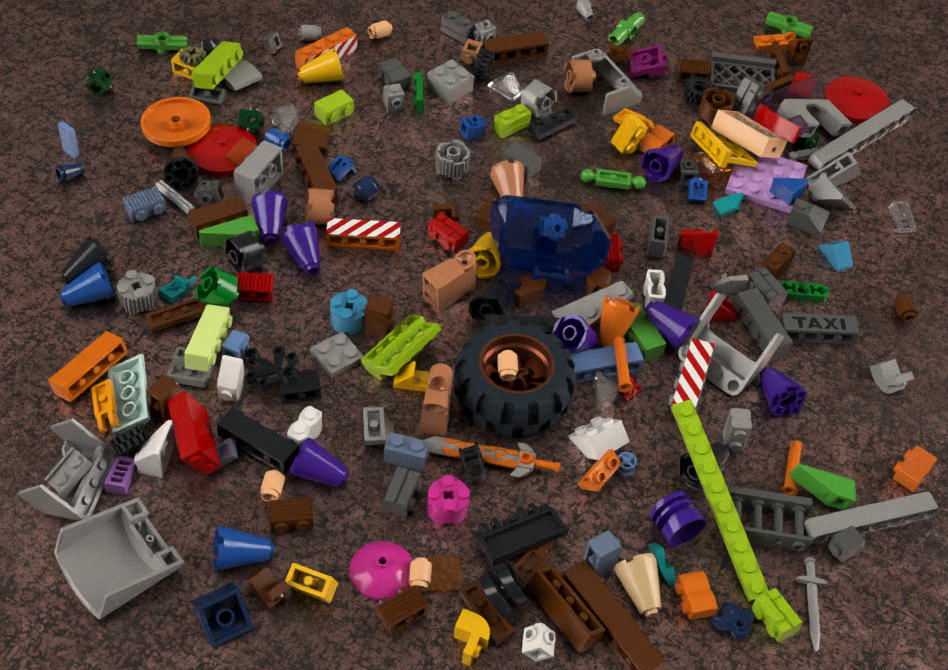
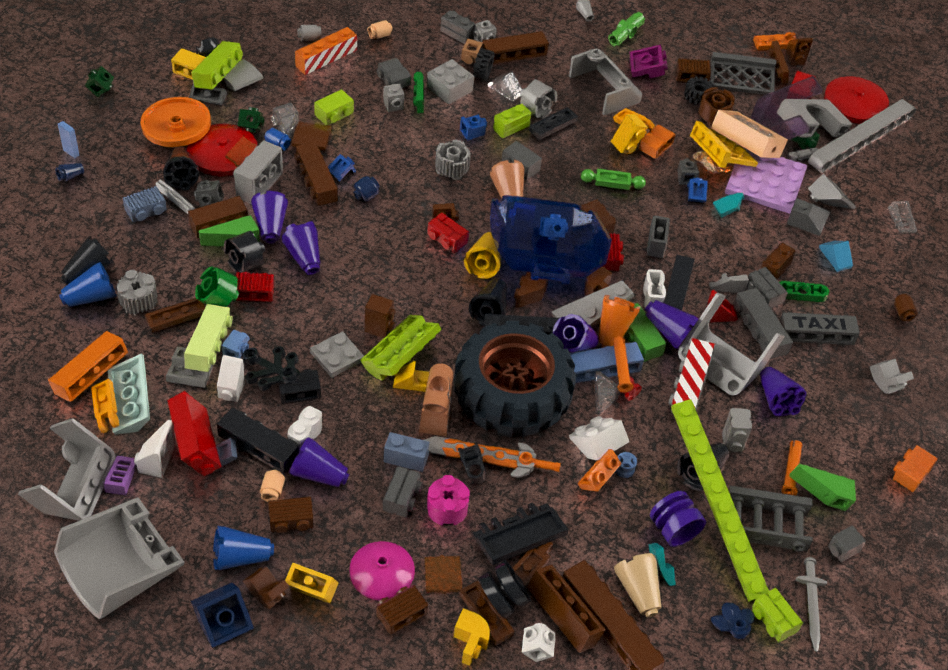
light grey plate [44,447,93,497] -> none
black tyre [109,423,151,457] -> none
bright green piece [137,32,188,54] -> none
reddish brown brick [147,375,180,423] -> none
teal slope [158,275,197,304] -> none
olive gear [179,45,206,65] -> none
flat silver tile [261,31,282,54] -> none
yellow cone [298,48,345,84] -> none
nougat brick [305,188,334,226] -> none
brick [326,218,401,250] -> none
dark azure brick [330,289,368,335] -> none
light grey slope [363,407,394,445] -> none
light nougat brick [409,557,432,592] -> none
nougat piece [422,249,476,313] -> none
reddish brown slope [473,194,502,233] -> none
light nougat brick [497,350,518,381] -> none
nougat brick [564,59,596,93] -> none
sand blue brick [583,530,622,577] -> none
reddish brown bracket [606,41,633,63] -> none
dark purple cone [641,144,683,183] -> none
orange brick [674,571,718,620] -> none
red wing [677,229,720,258] -> none
dark grey brick [733,77,765,116] -> none
red slope [753,103,802,143] -> none
reddish brown tile [763,74,794,96] -> none
bright green piece [765,11,814,38] -> none
blue slope [770,178,808,205] -> none
light grey beam [804,492,940,545] -> none
light grey slope [805,152,861,186] -> none

